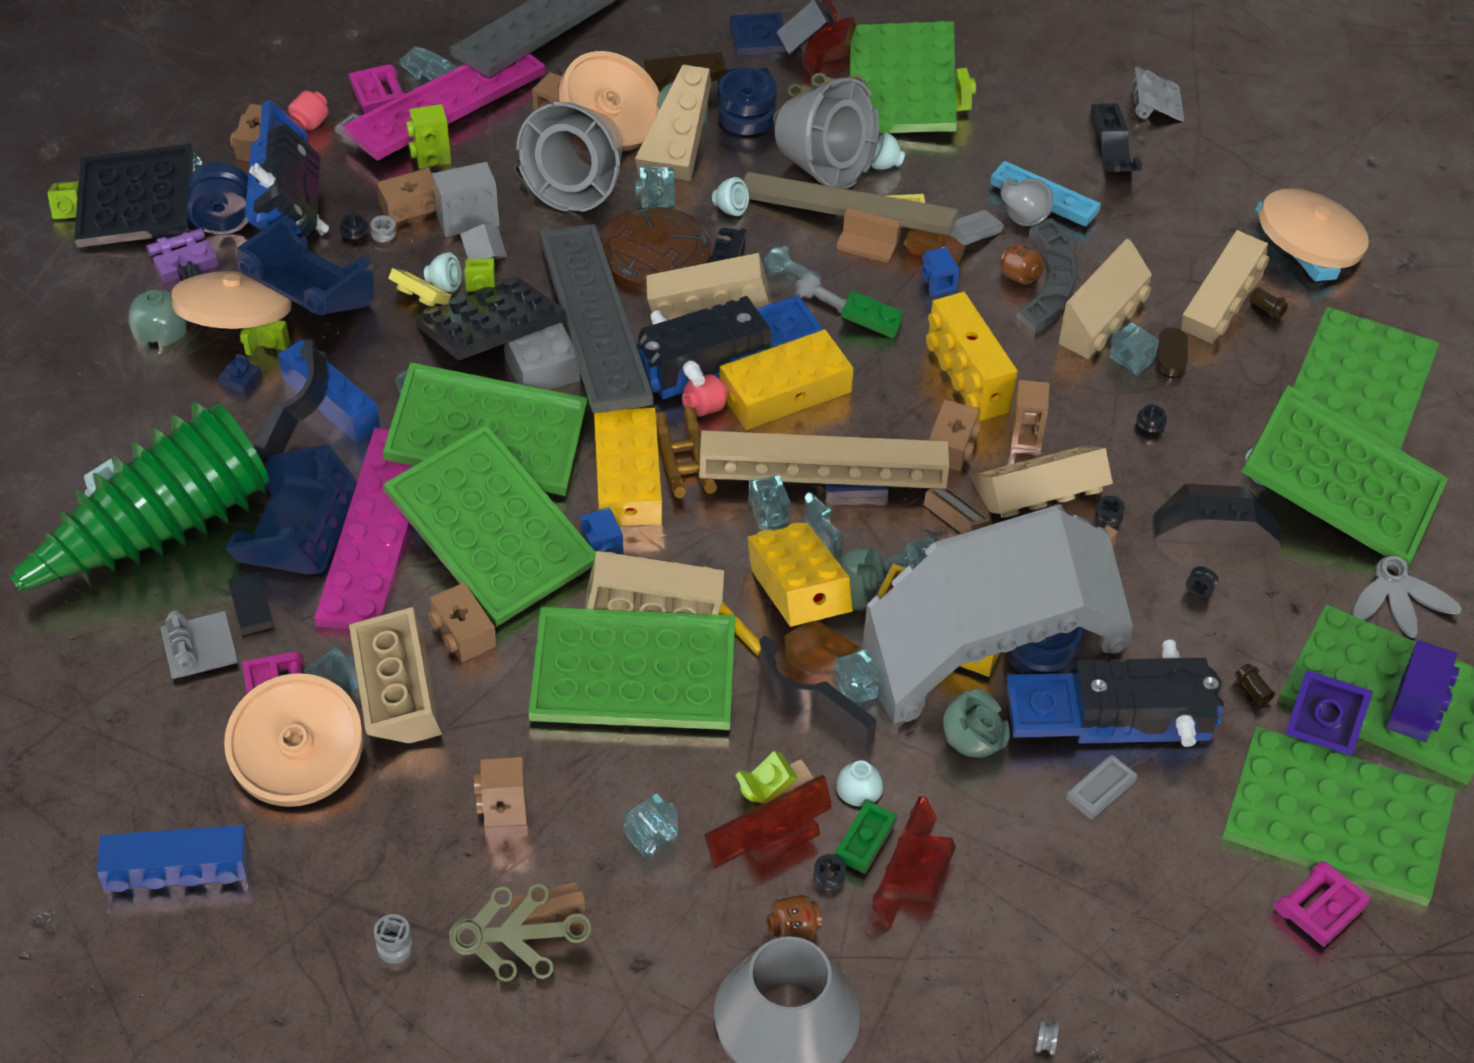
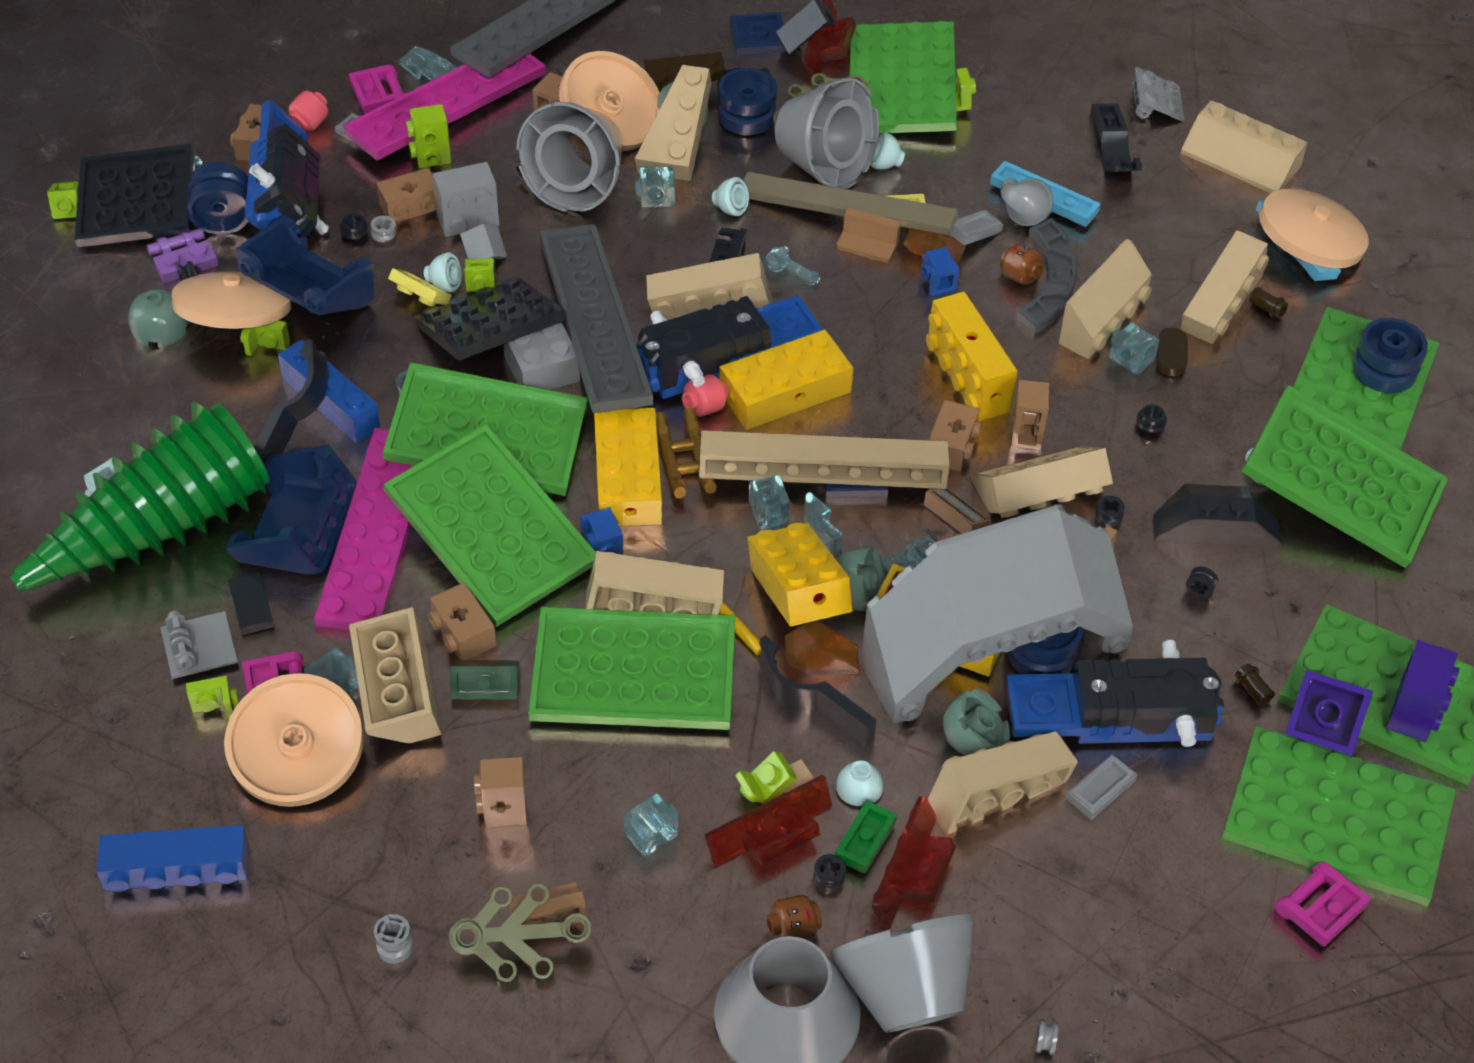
dark blue tile [219,354,262,395] -> none
reddish brown dish [600,207,711,292] -> none
light grey piece [795,273,847,313] -> none
clear light blue brick [834,649,880,704] -> none
green plate [840,290,904,339] -> none
light grey plant [1352,556,1462,638] -> none
none -> lime bracket [186,676,239,721]
none -> dark green panel [450,660,520,699]
none -> light grey cone [830,914,975,1033]
none -> tan wedge [926,731,1078,835]
none -> tan slope [1180,100,1308,194]
none -> dark blue wheel [1353,318,1428,393]

